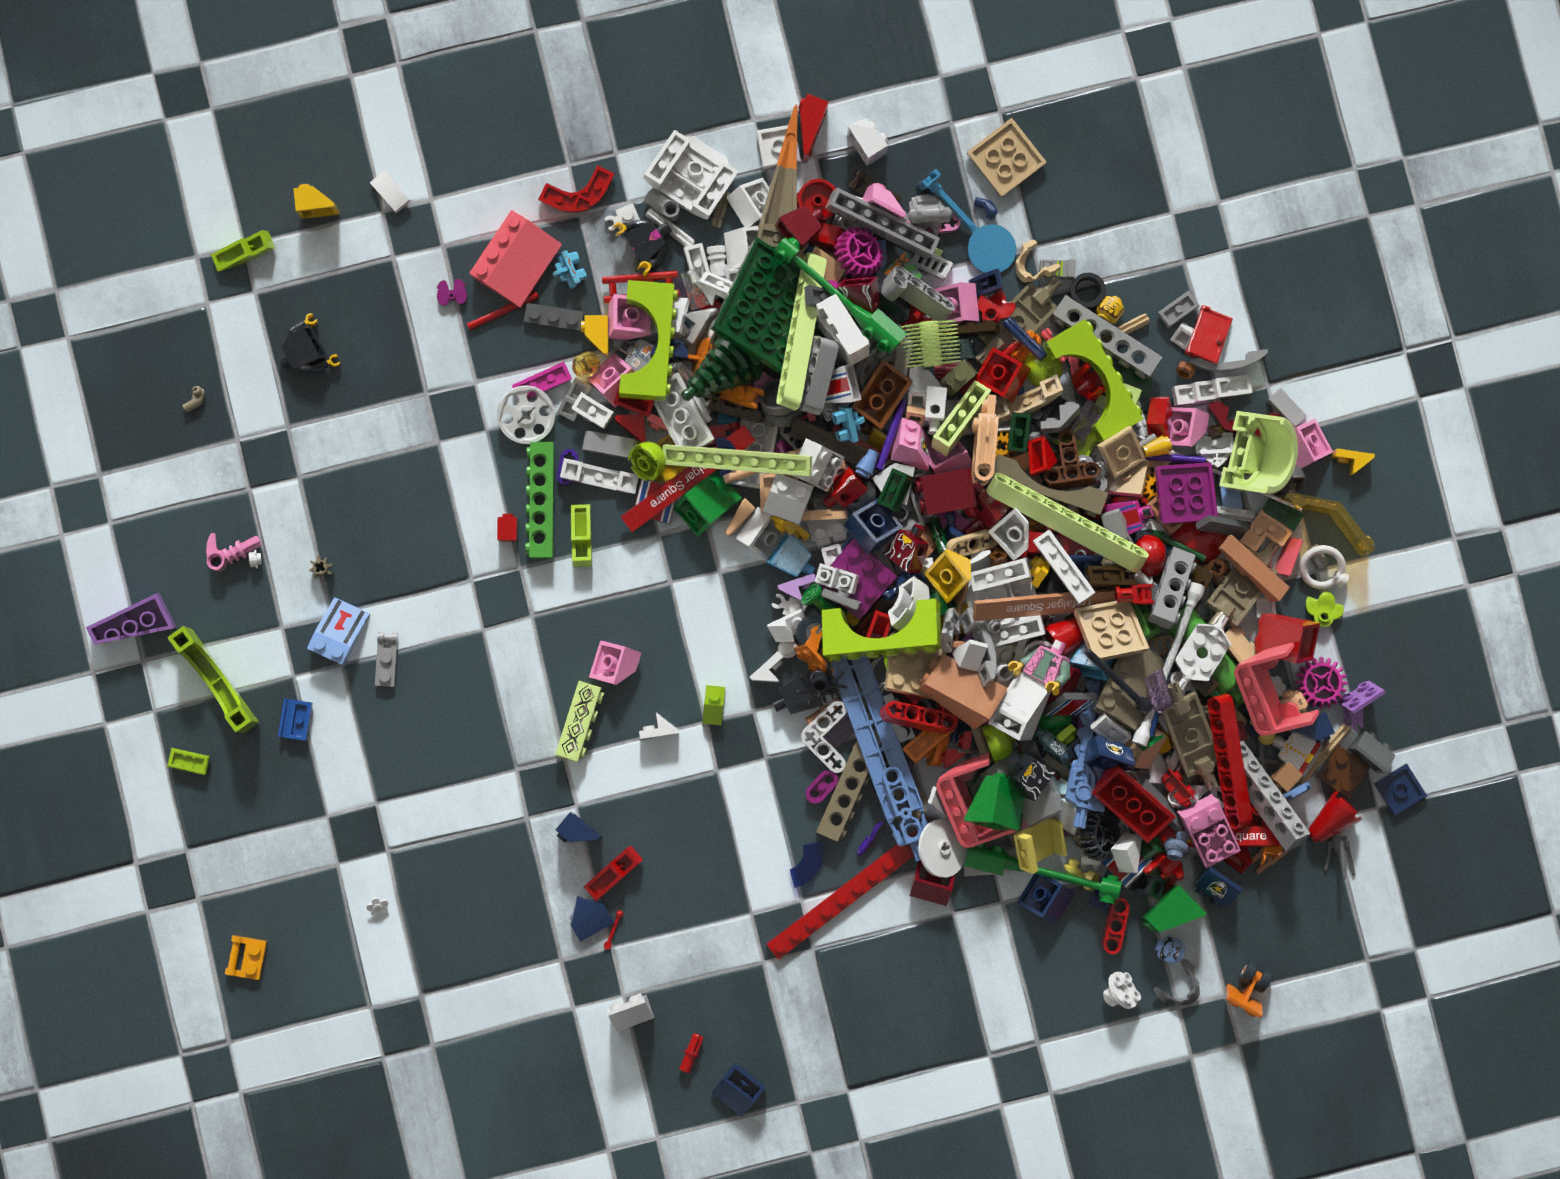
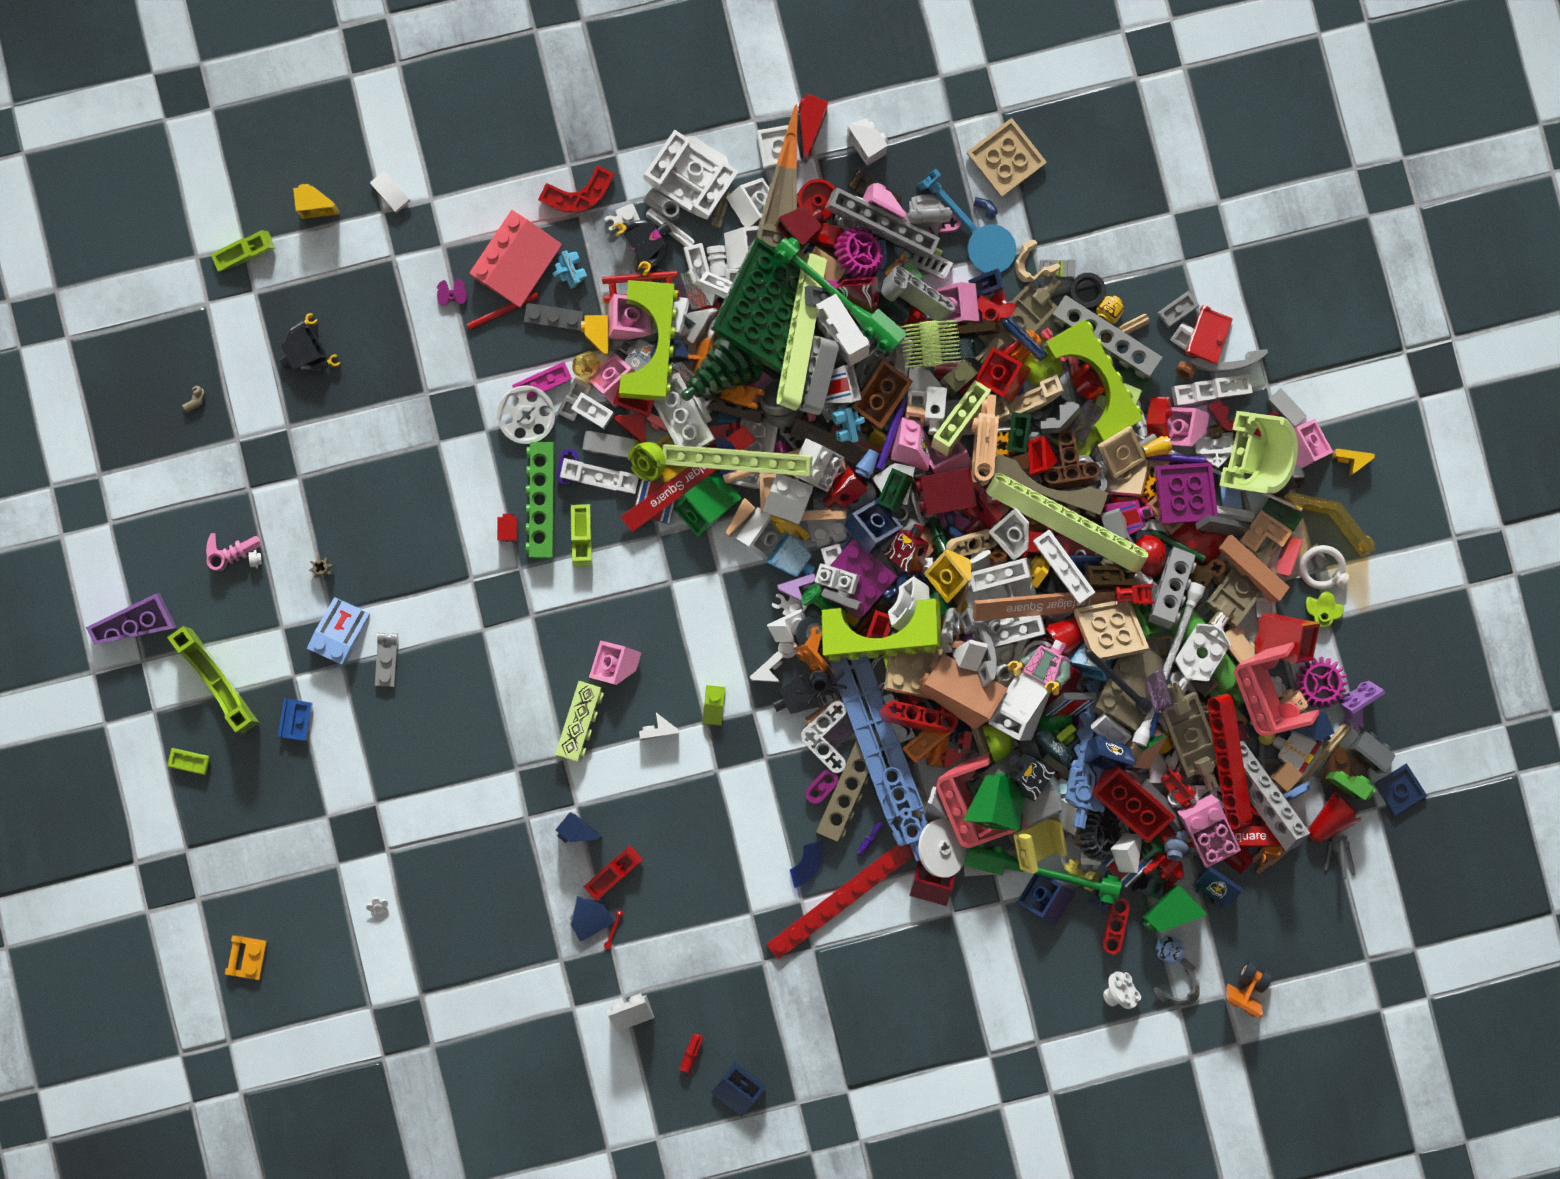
none -> bright green plate [1325,771,1375,800]

